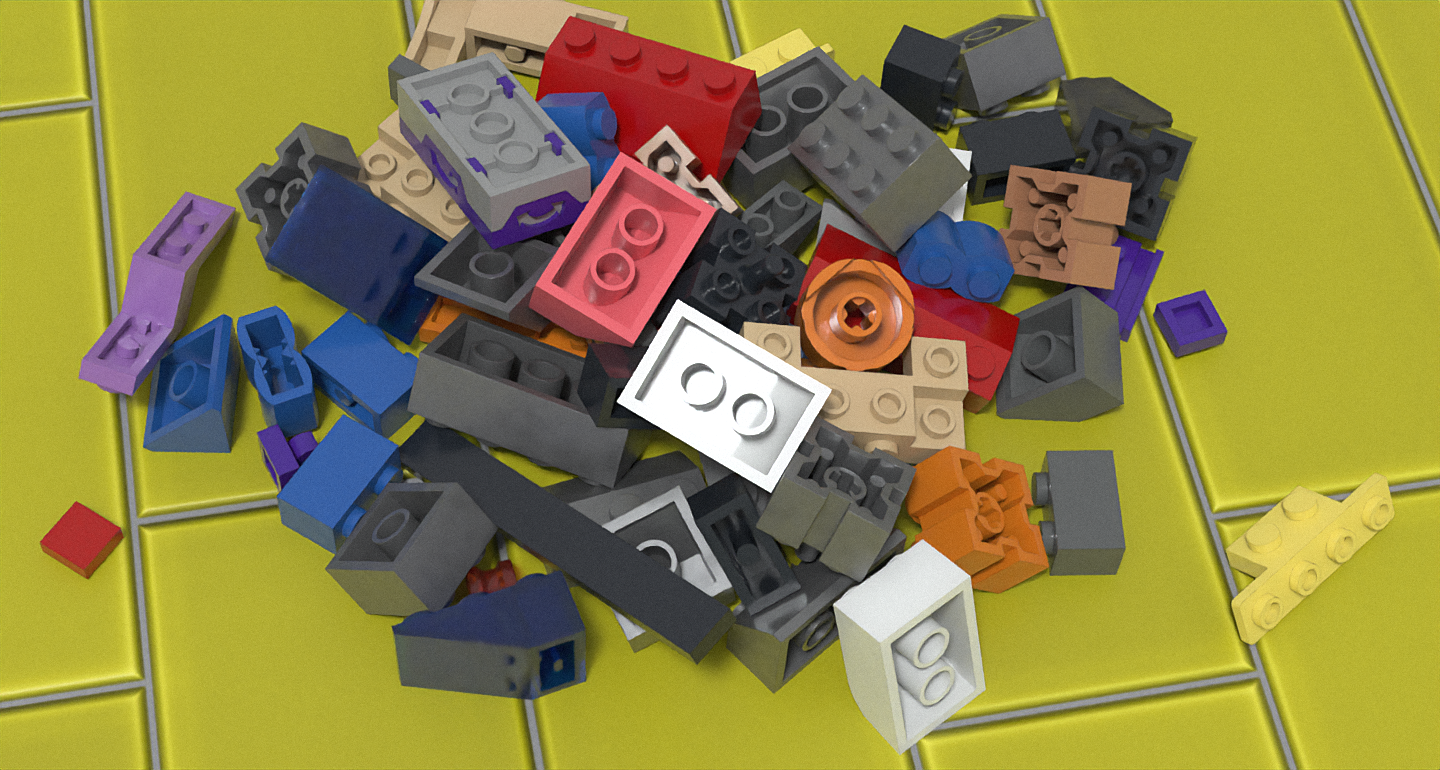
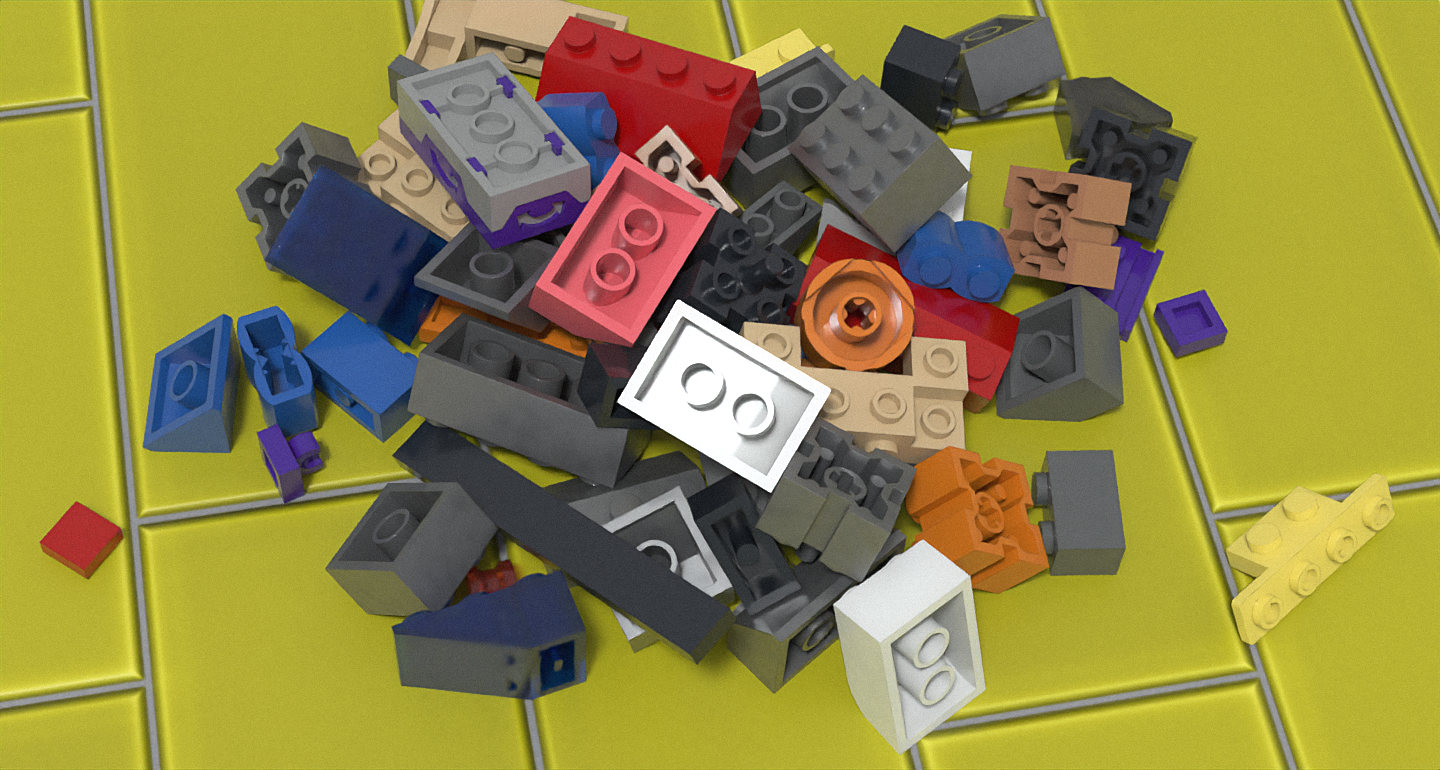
medium lavender bracket [78,192,236,396] -> none
blue brick [277,414,403,554] -> none
black brick [955,109,1077,206] -> none

